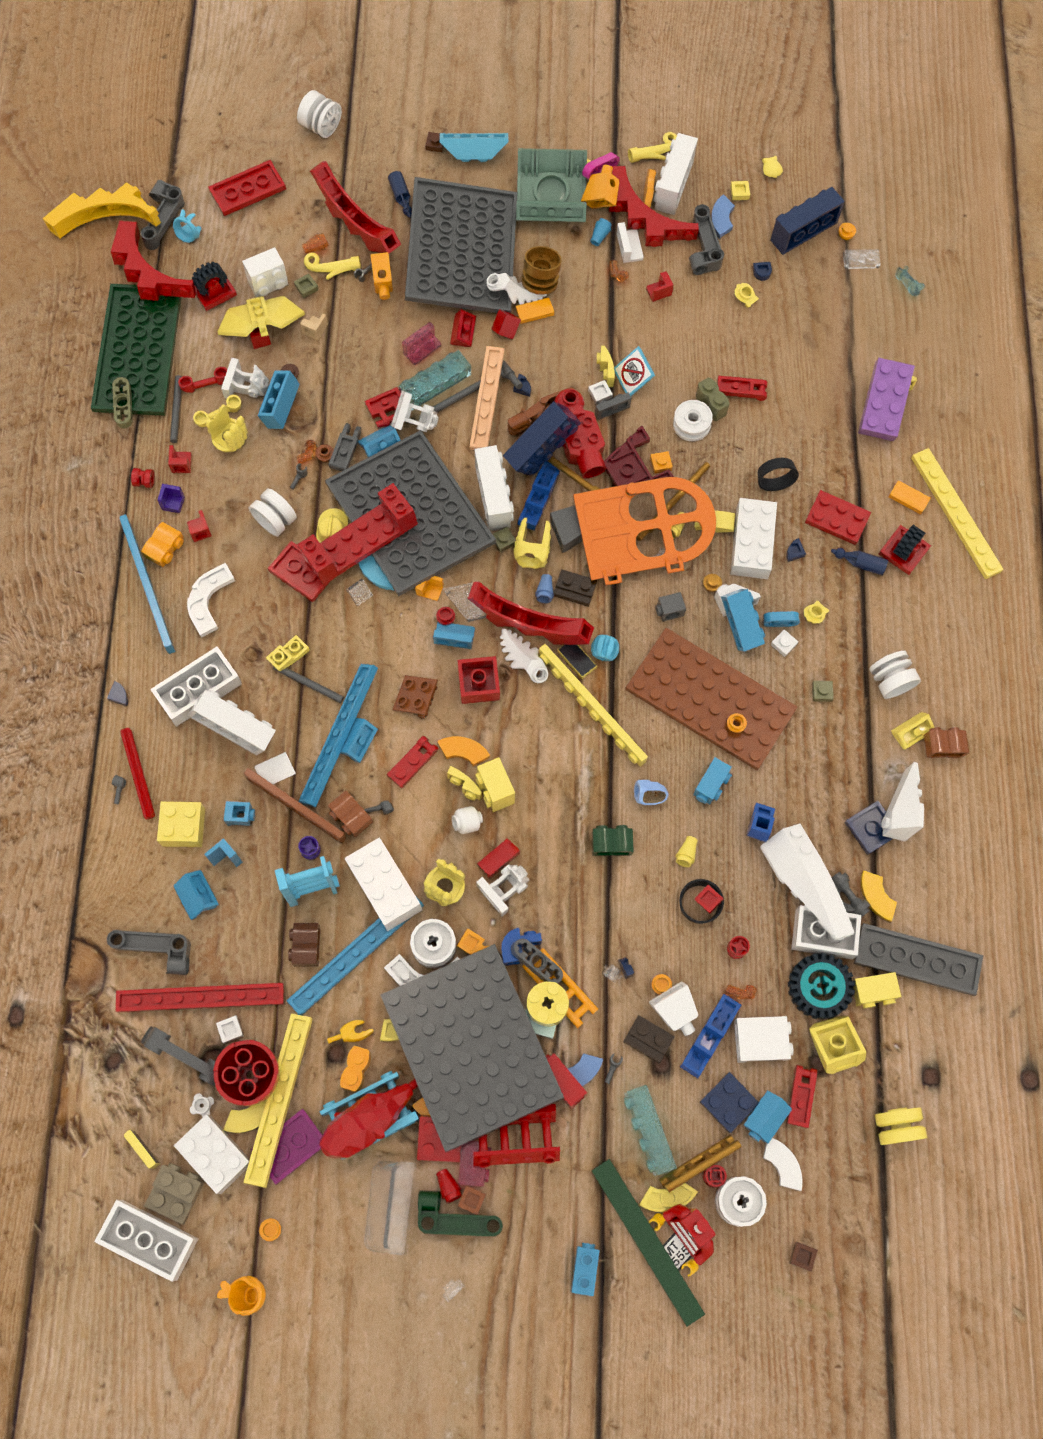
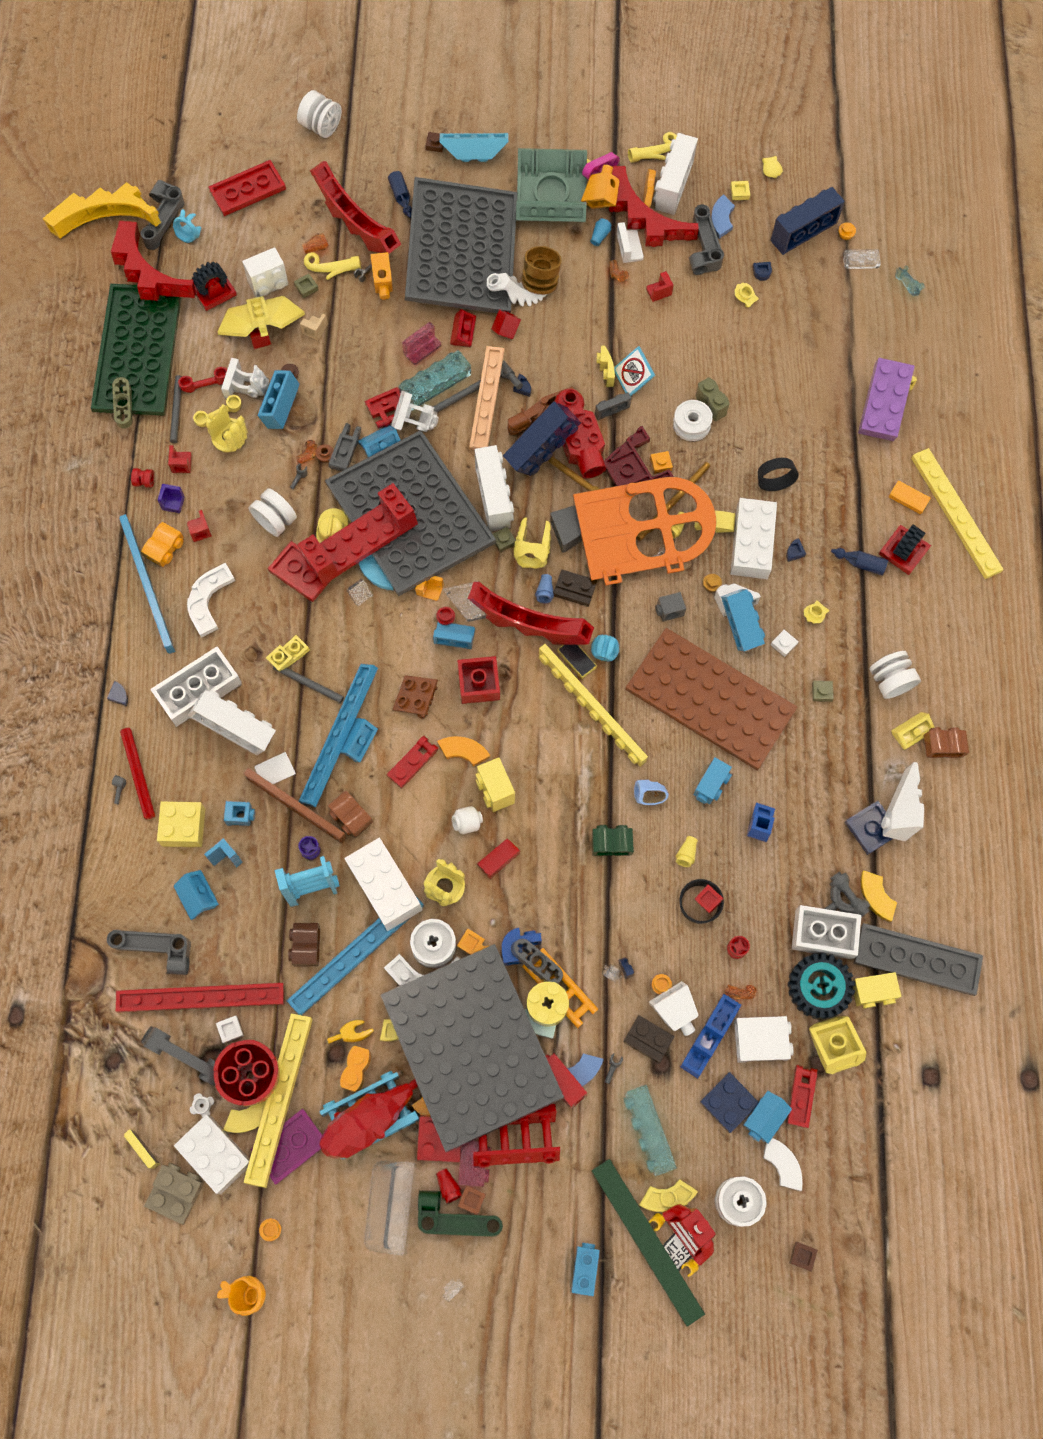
white brick [94,1200,199,1282] -> none
dark grey hand [364,800,394,814] -> none
light yellow slope [447,766,482,801] -> none
white tile [476,864,529,917] -> none
white plant [500,628,548,683] -> none
light orange tile [515,298,554,324] -> none
blue slope [517,461,560,531] -> none
white plate [588,380,613,405] -> none
pearl gold bar [659,1134,742,1193] -> none
red wheel [703,1165,727,1188] -> none
red plate [717,375,768,401] -> none
light orange plate [727,713,747,733] -> none
white wedge [760,824,855,941] -> none
dark azure beam [763,611,800,627] -> none
red plate [805,490,871,545] -> none
light yellow wheel [874,1107,928,1145] -> none

